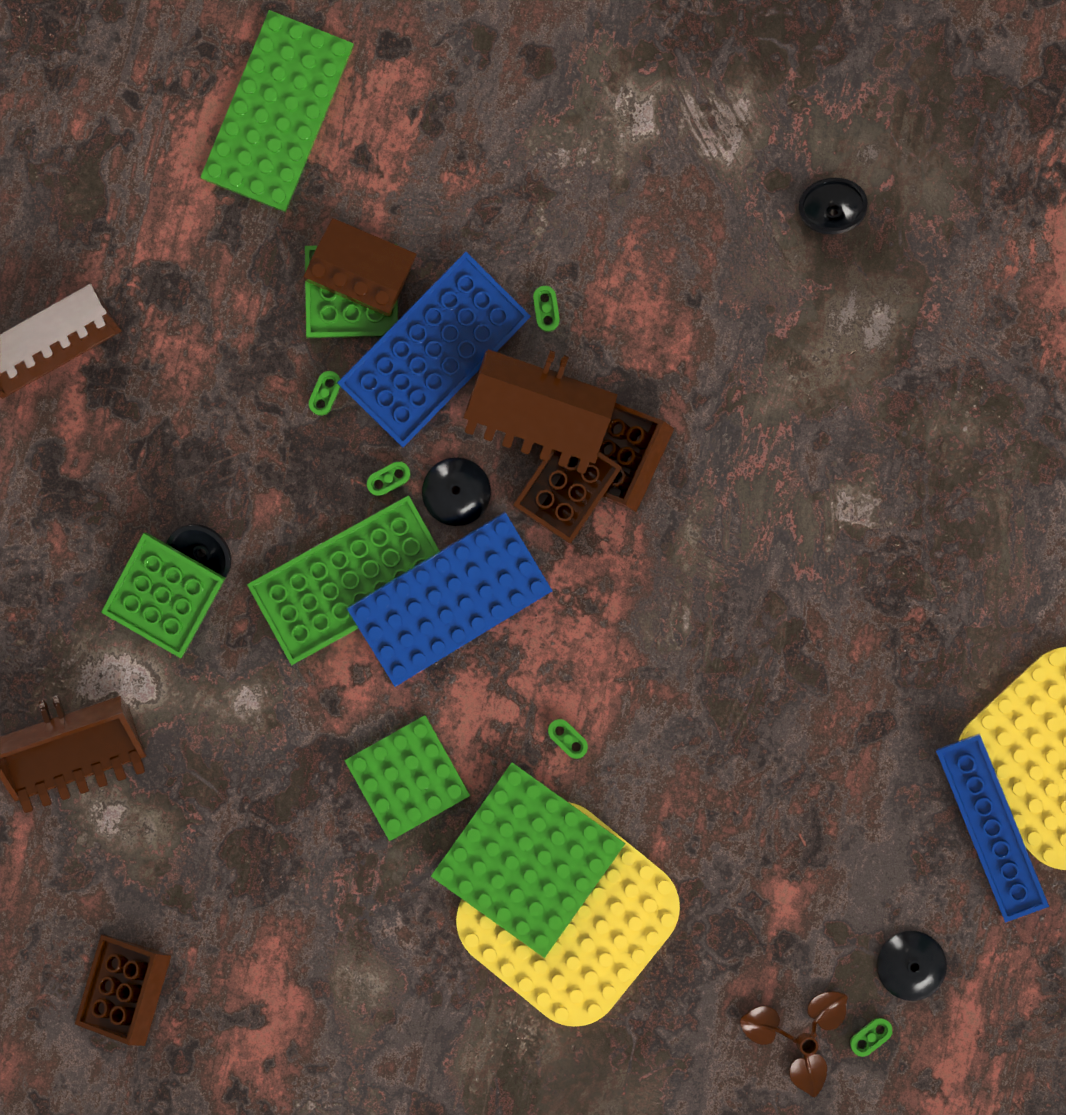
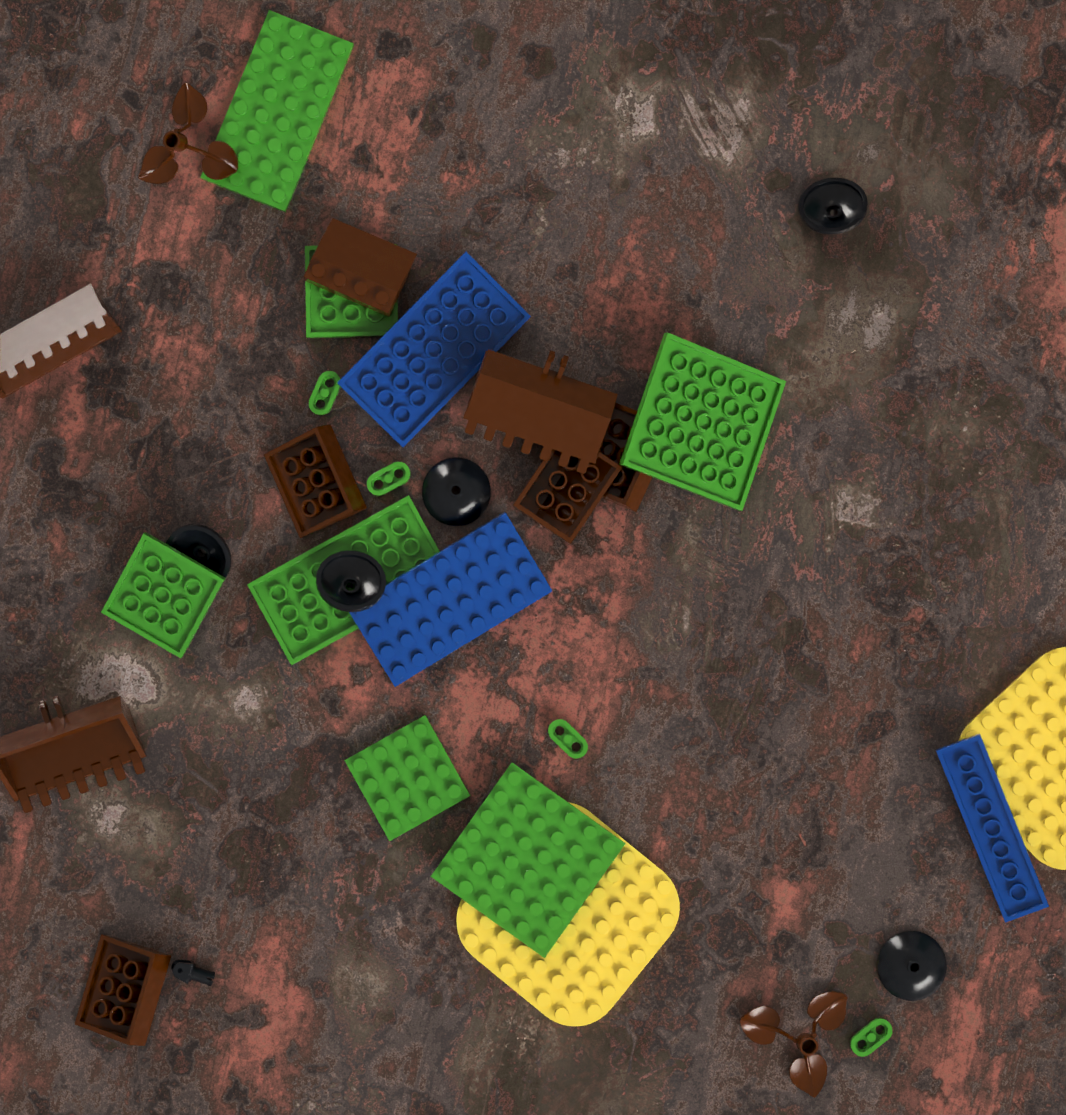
bright green plate [533,286,560,332] -> none
none -> reddish brown plant [138,83,238,184]
none -> black piece [171,959,215,986]
none -> reddish brown slope [263,424,367,538]
none -> black dish [316,550,386,612]
none -> bright green plate [619,333,786,511]

